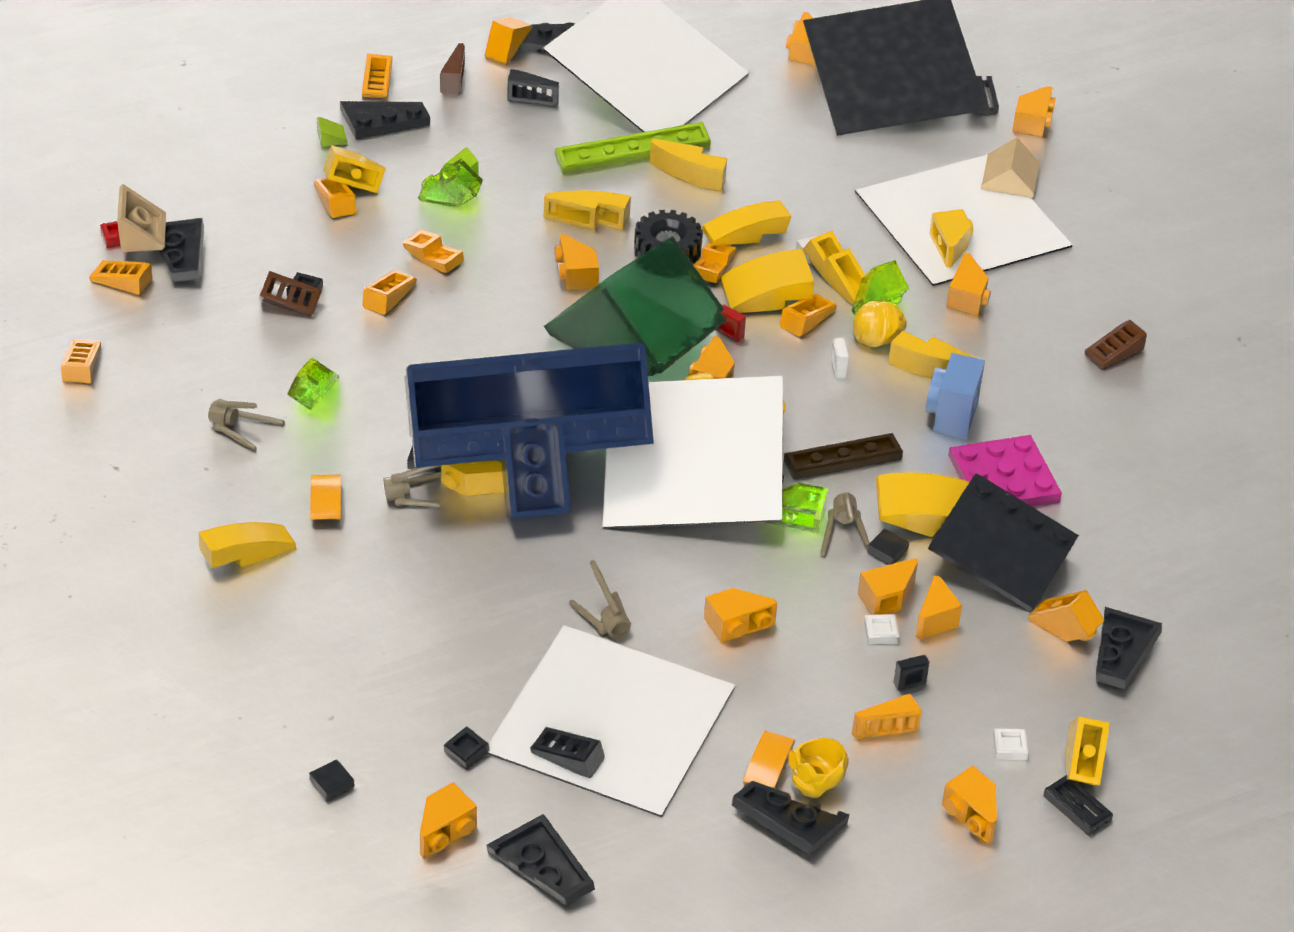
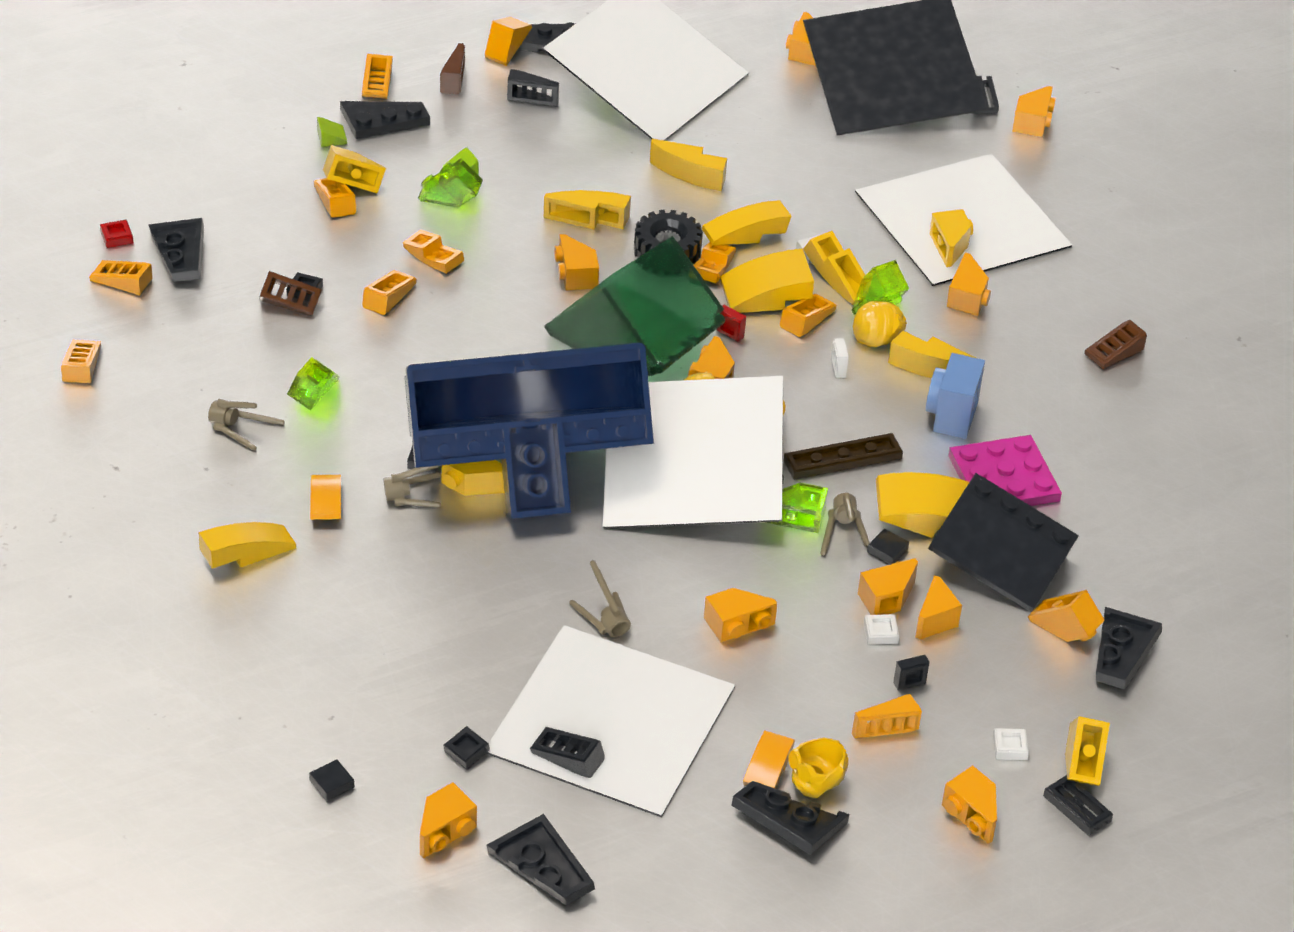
tan slope [117,184,166,252] -> none
lime tile [554,122,711,174] -> none
tan slope [981,138,1039,198] -> none

